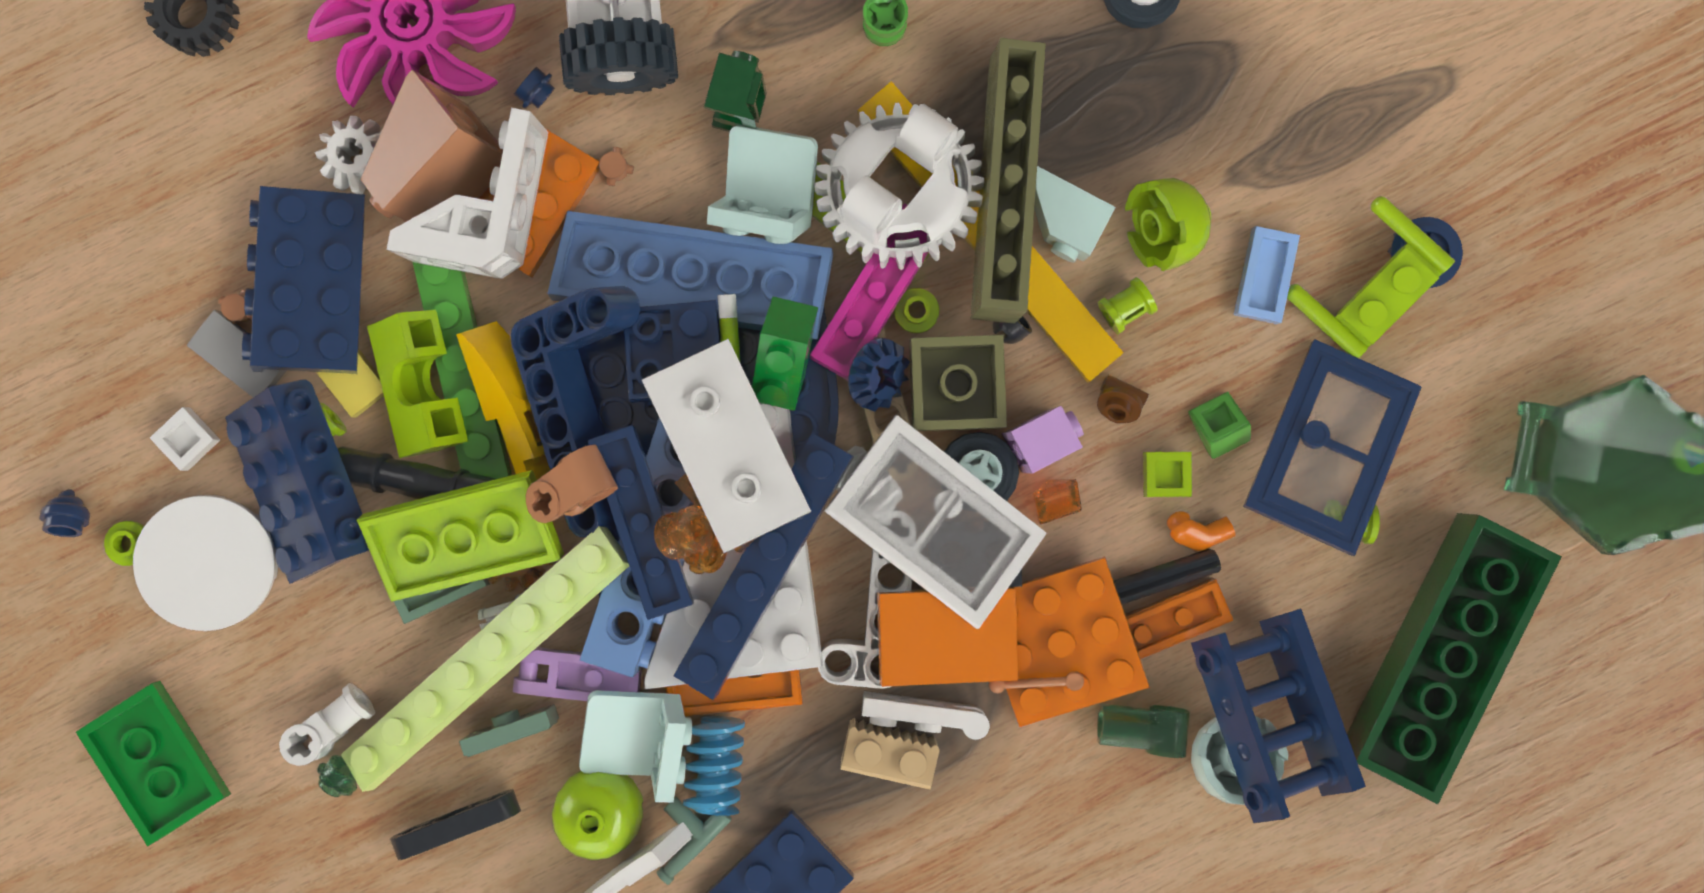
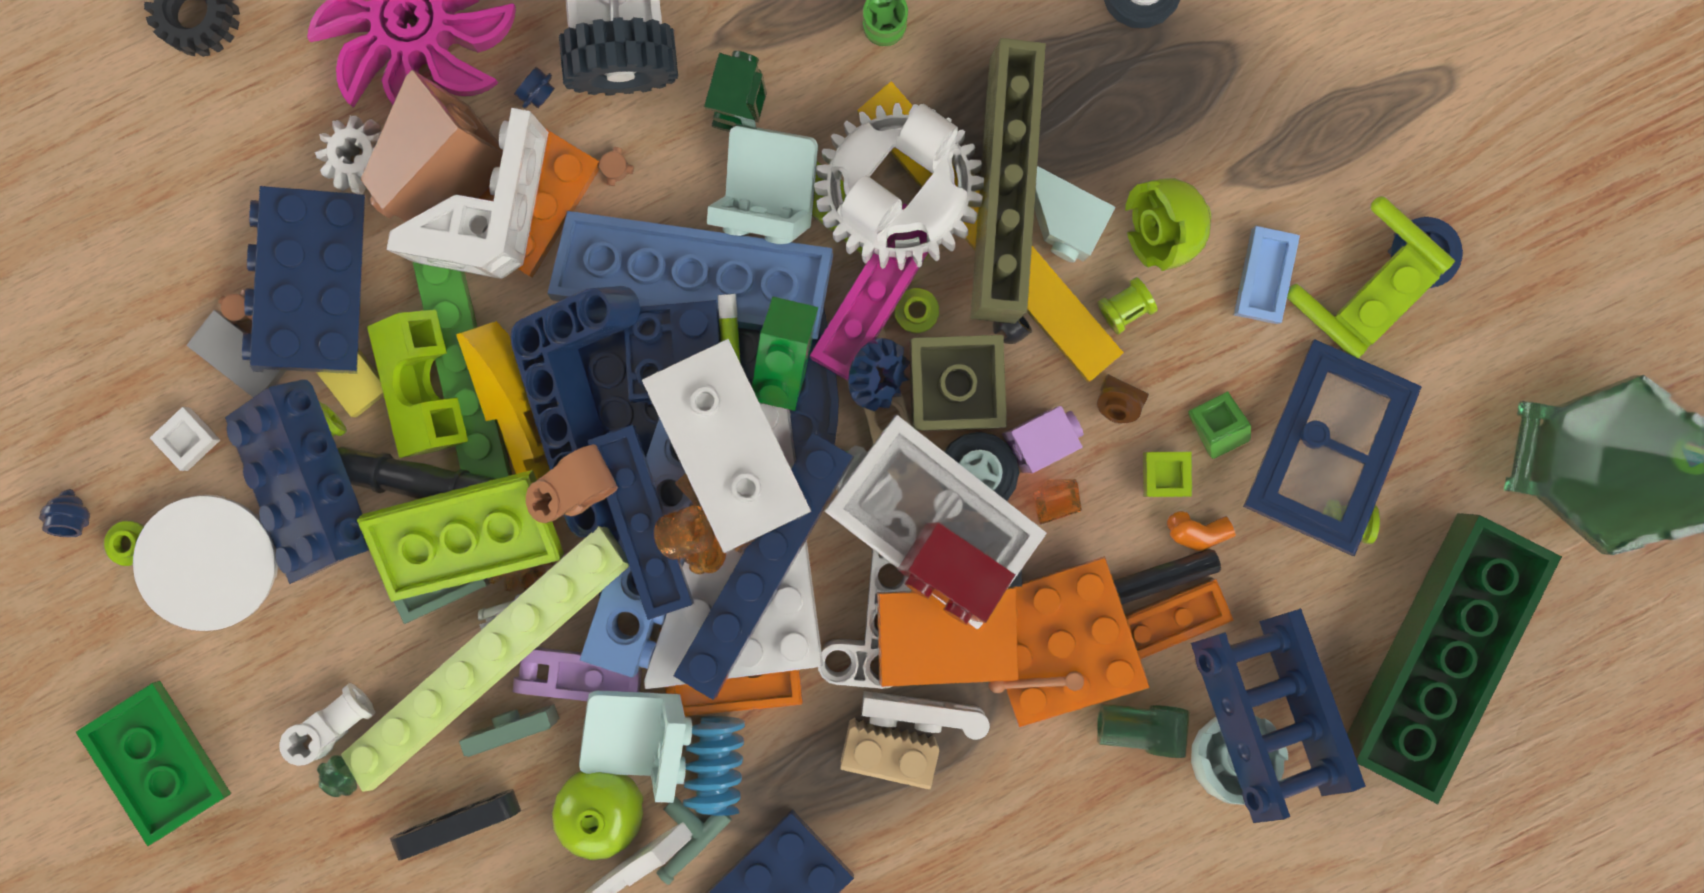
none -> dark red brick [897,522,1016,625]

